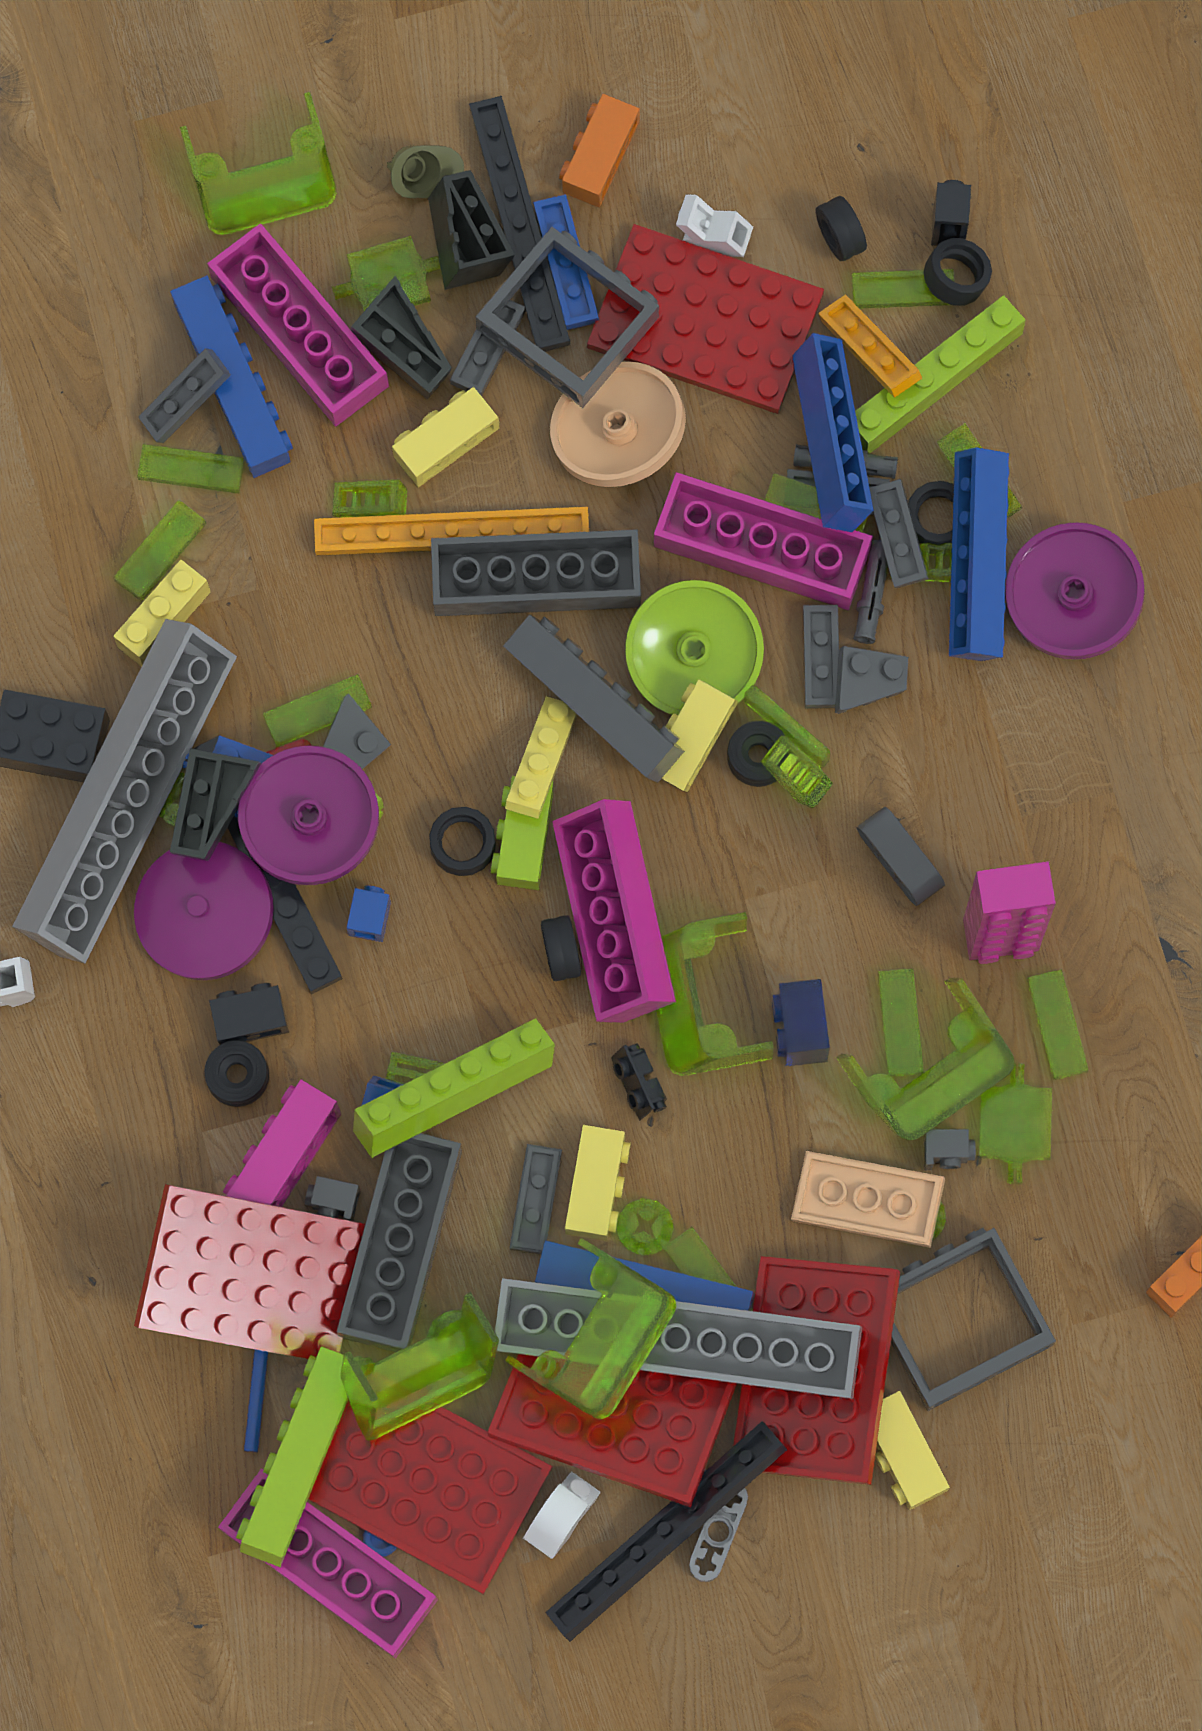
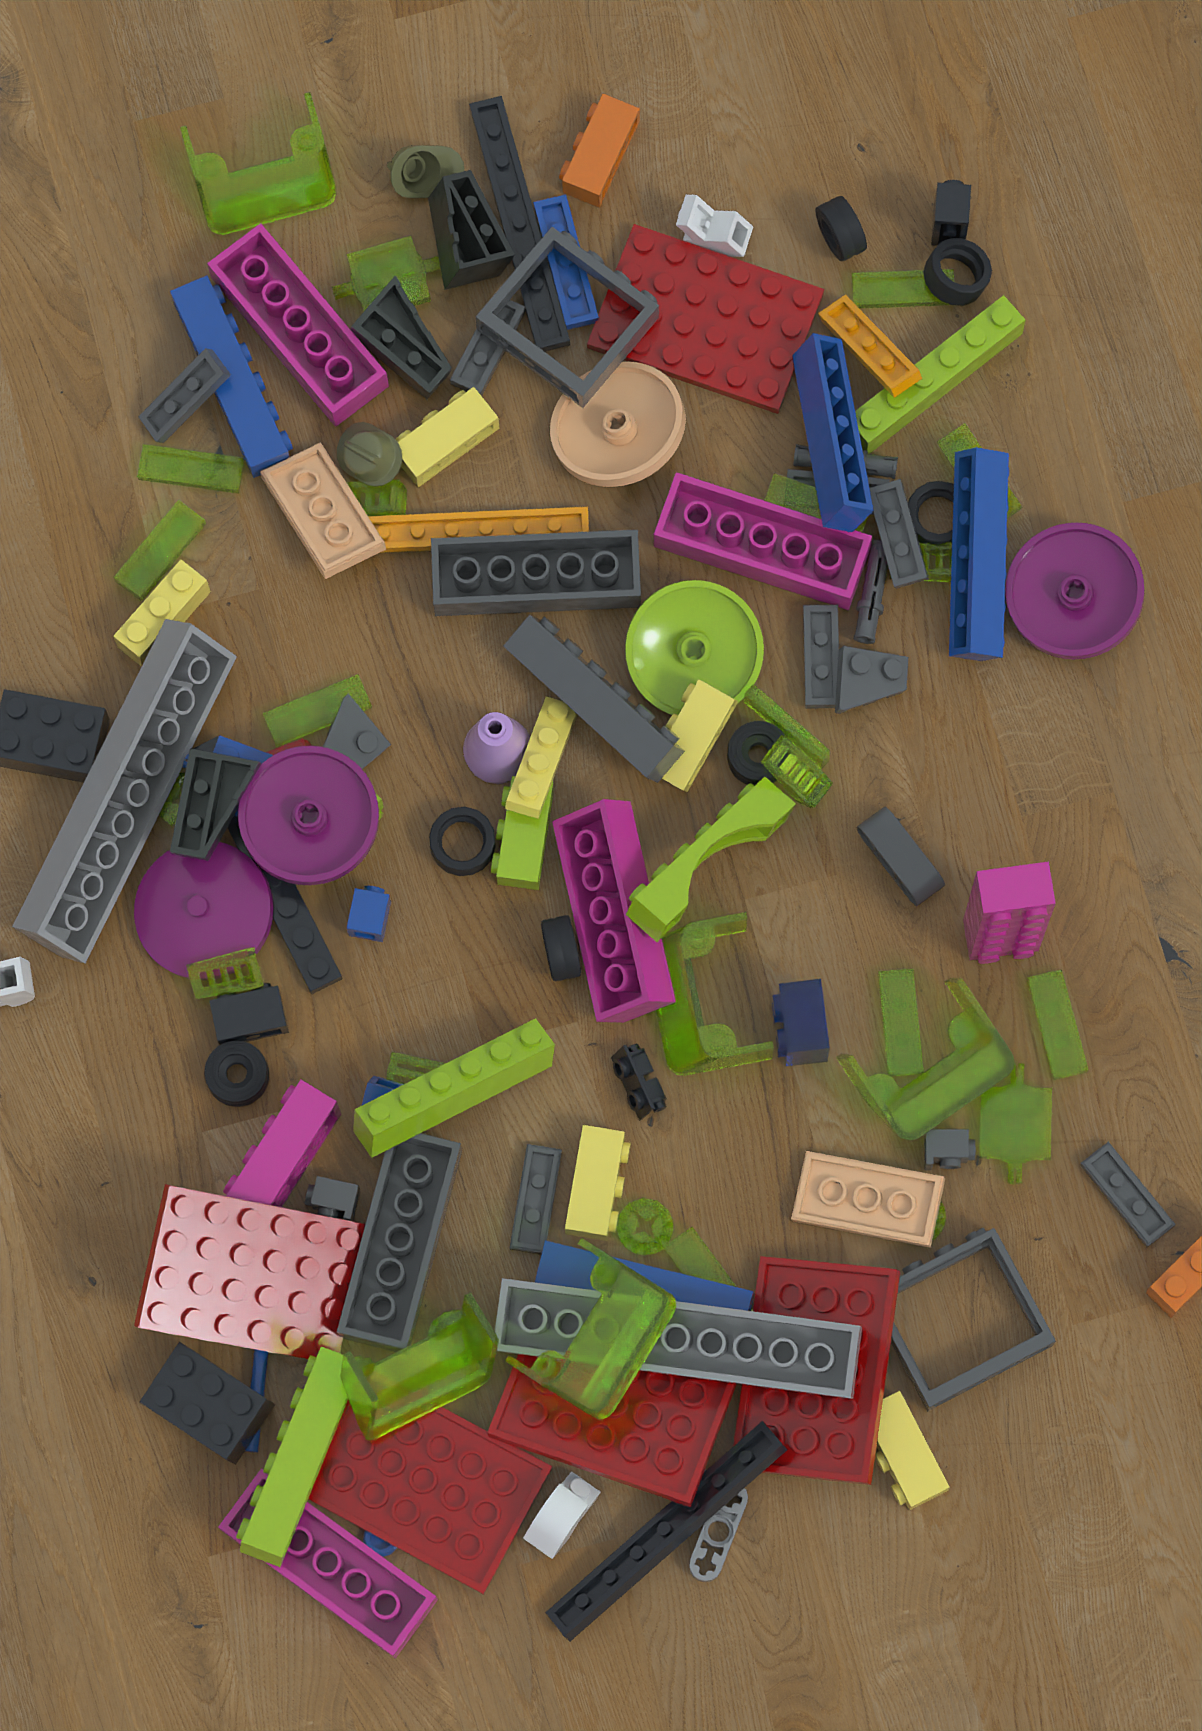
none -> black brick [140,1342,276,1465]
none -> clear neon green slope [186,947,264,999]
none -> light nougat tile [260,442,386,579]
none -> olive piece [337,422,402,487]
none -> lavender cone [463,712,530,784]
none -> lime arch [626,777,796,942]
none -> dark grey tile [1080,1141,1176,1248]

